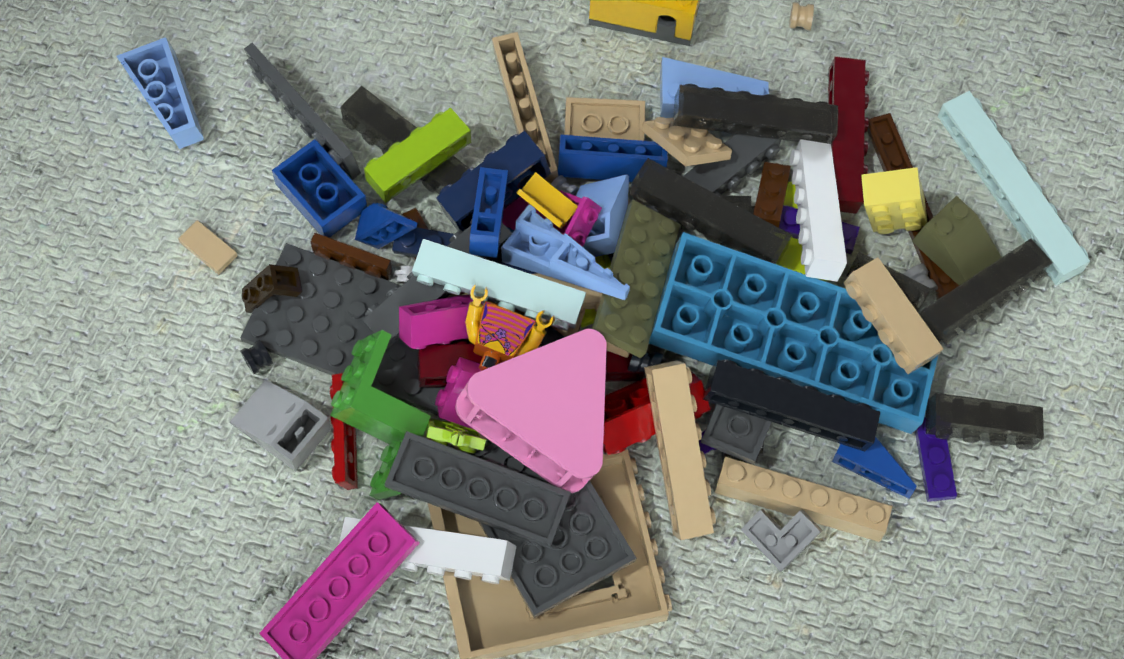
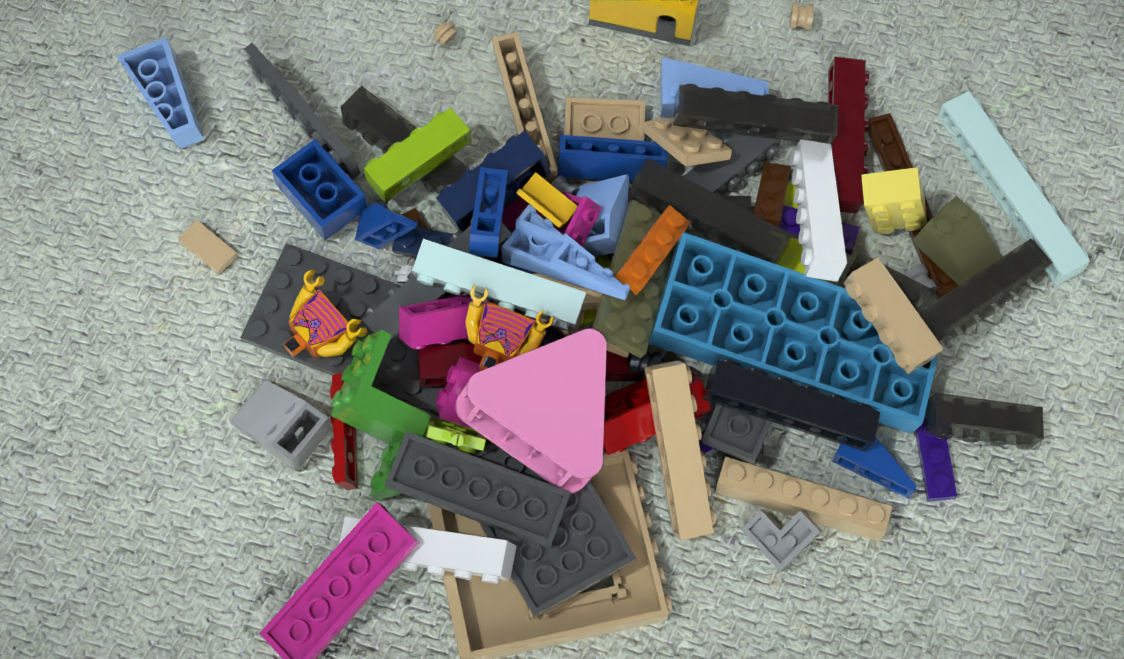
black wheel [240,340,273,374] -> none
dark brown bracket [242,264,303,313] -> none
reddish brown plate [310,233,392,280] -> none
none -> torso [283,270,368,358]
none -> tan plate [434,22,458,46]
none -> orange plate [615,205,691,295]

